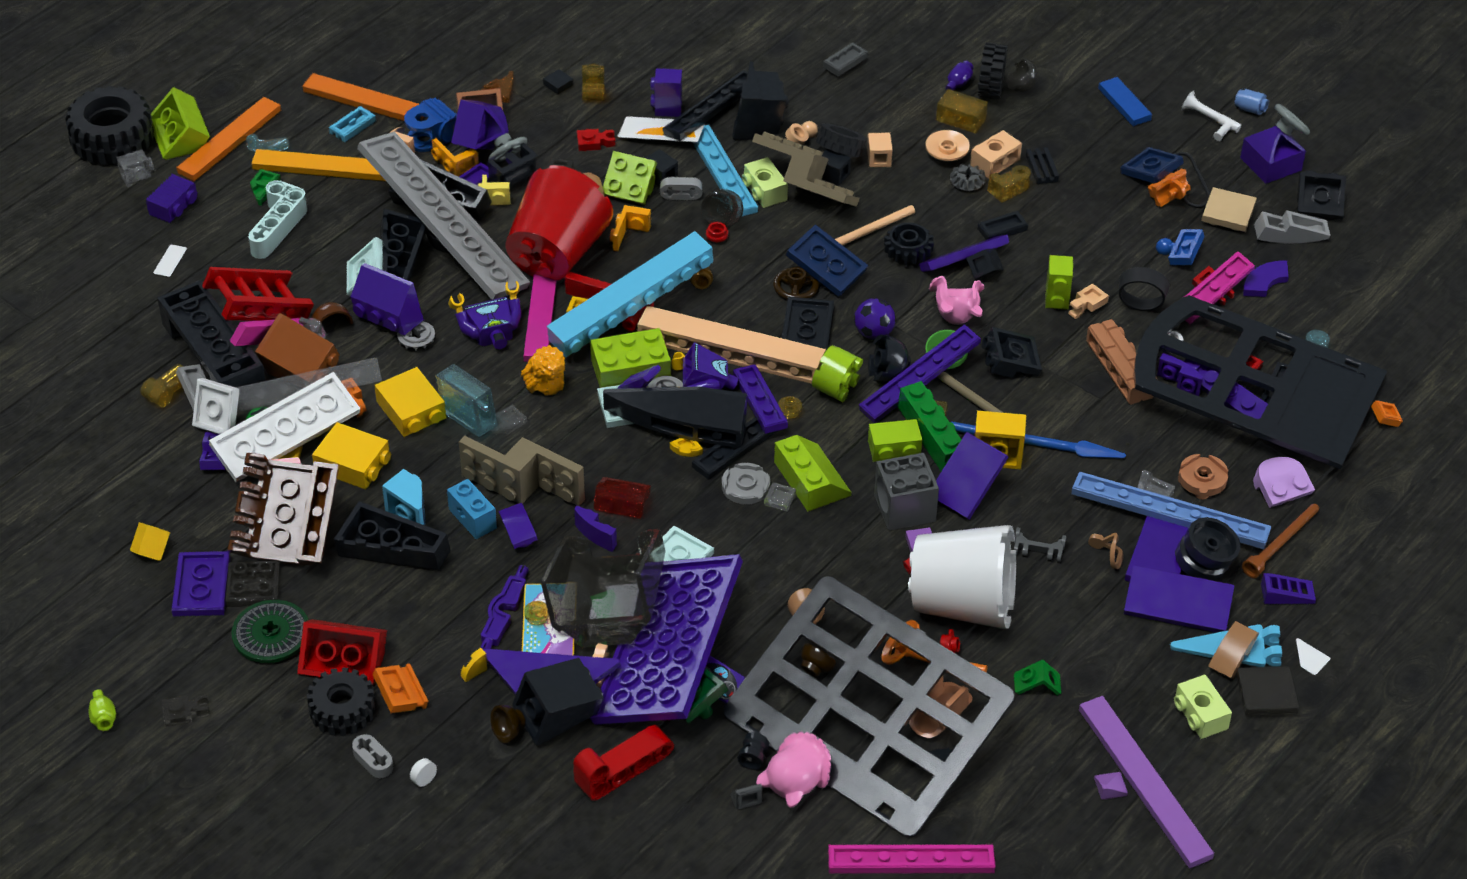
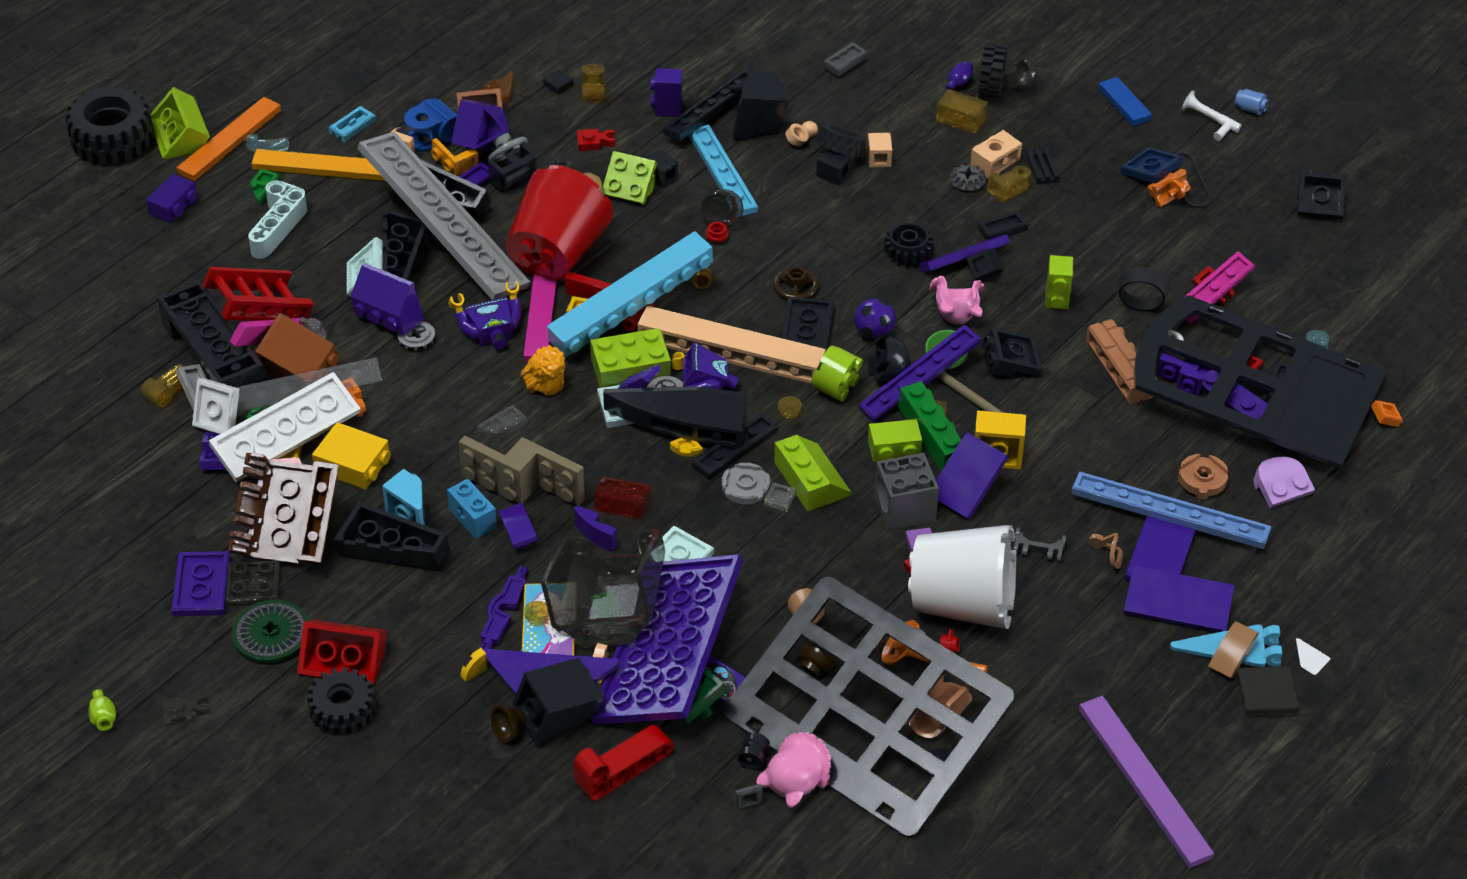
clear brick [117,150,154,187] -> none
yellow panel [130,522,170,560] -> none
white sticker [153,245,187,277] -> none
orange tile [303,73,425,121] -> none
reddish brown helmet [311,302,353,335] -> none
light grey beam [352,734,393,778] -> none
orange plate [373,664,428,713] -> none
yellow brick [375,367,446,437] -> none
white tile [410,758,437,787] -> none
clear light blue brick [435,364,497,437] -> none
light yellow bracket [478,175,510,205] -> none
light orange bracket [610,205,651,251] -> none
white sticker [618,117,705,142] -> none
light grey beam [660,177,703,200] -> none
dark purple tile [733,364,788,434] -> none
yellowish green brick [742,157,788,208] -> none
dark tan bracket [752,132,860,207] -> none
dark blue plate [786,225,868,297] -> none
dark pink tile [828,845,995,873] -> none
light nougat bar [835,205,915,245] -> none
light nougat dish [926,130,970,161] -> none
blue piece [952,422,1126,458] -> none
green bracket [1014,659,1061,695] -> none
light nougat plate [1068,284,1109,319] -> none
medium lavender slope [1094,772,1128,799] -> none
clear tile [1138,470,1175,497] -> none
blue plate [1156,229,1205,266] -> none
yellowish green brick [1174,675,1232,739] -> none
black wheel [1175,517,1241,581] -> none
tan tile [1202,187,1257,232] -> none
dark purple piece [1240,104,1310,184] -> none
dark orange piece [1242,504,1319,578] -> none
dark purple tile [1243,261,1289,297] -> none
light grey slope [1254,210,1330,243] -> none
dark purple slope [1261,573,1316,604] -> none

